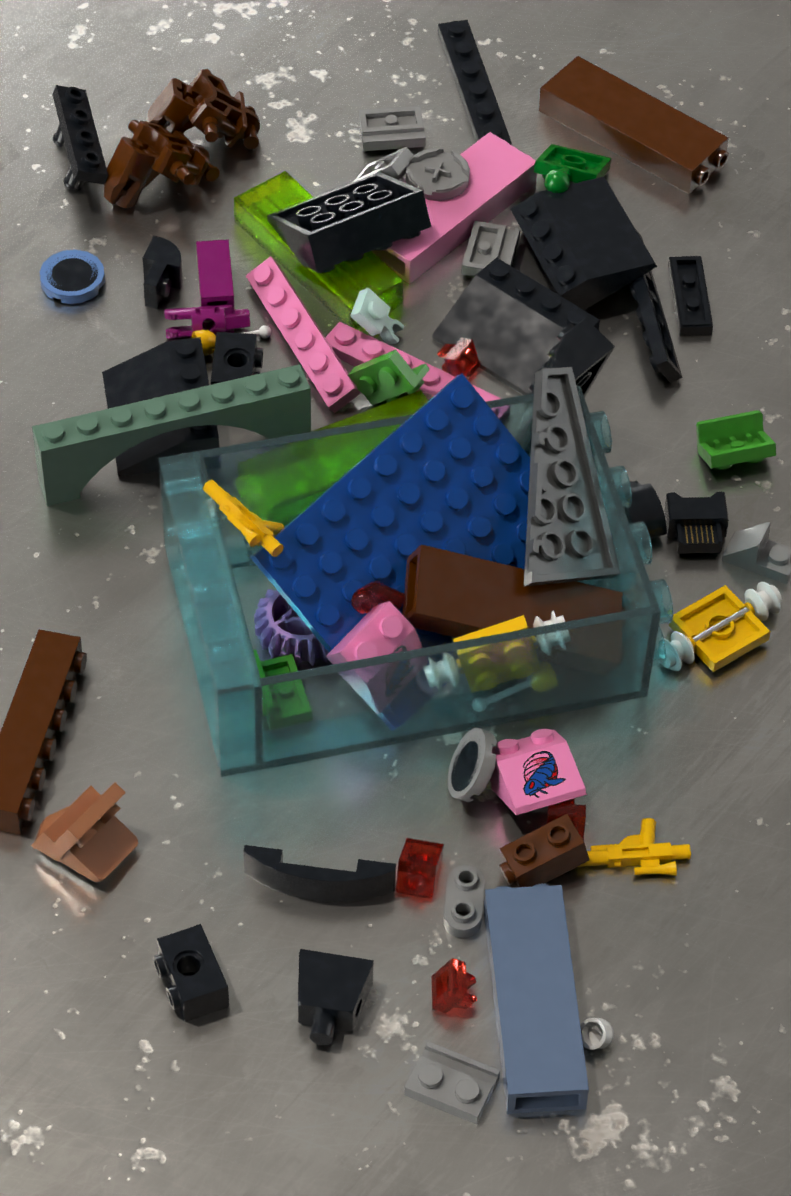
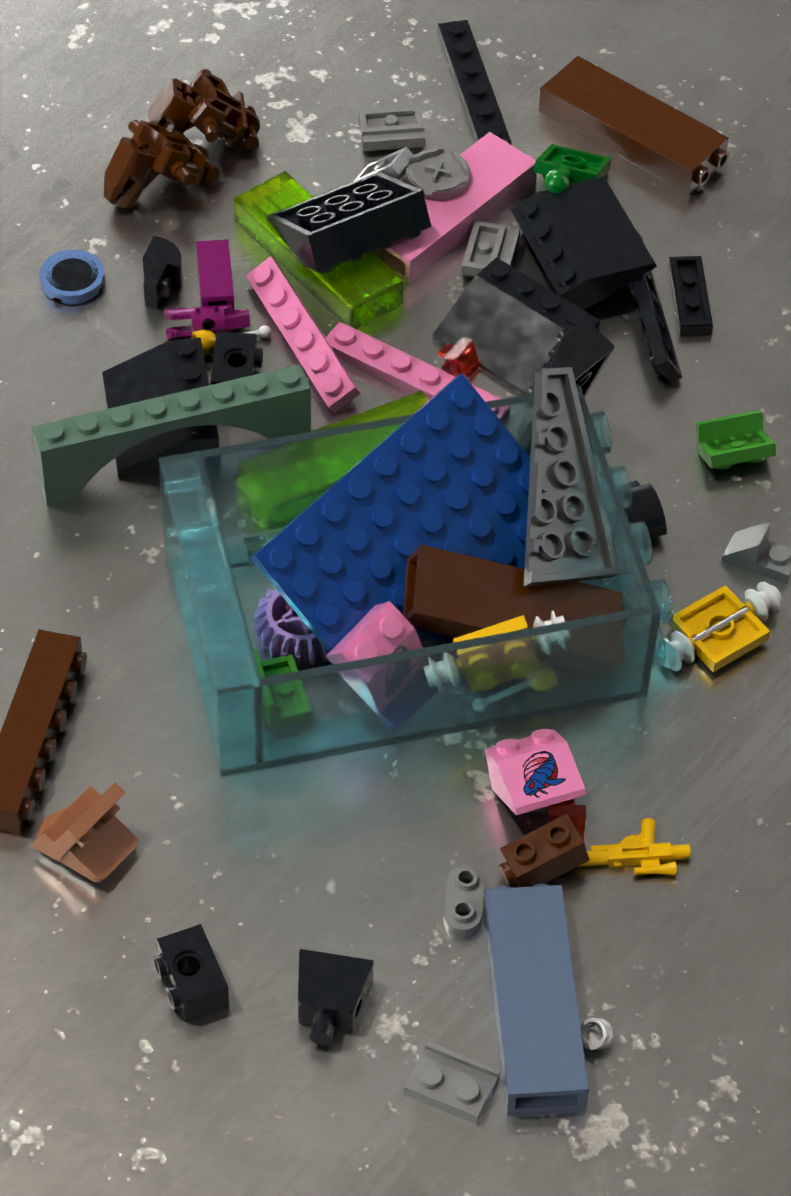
black plate [52,85,108,190] -> none
yellow piece [203,479,284,557] -> none
black slope [243,845,396,902] -> none
bright green bracket [348,350,430,405] -> none
light aqua plate [350,288,404,346] -> none
clear red arm [351,581,405,614] -> none
clear red bracket [396,838,444,899] -> none
clear red tile [431,958,477,1014] -> none
light grey tile [447,728,497,802] -> none
black piece [664,492,729,554] -> none

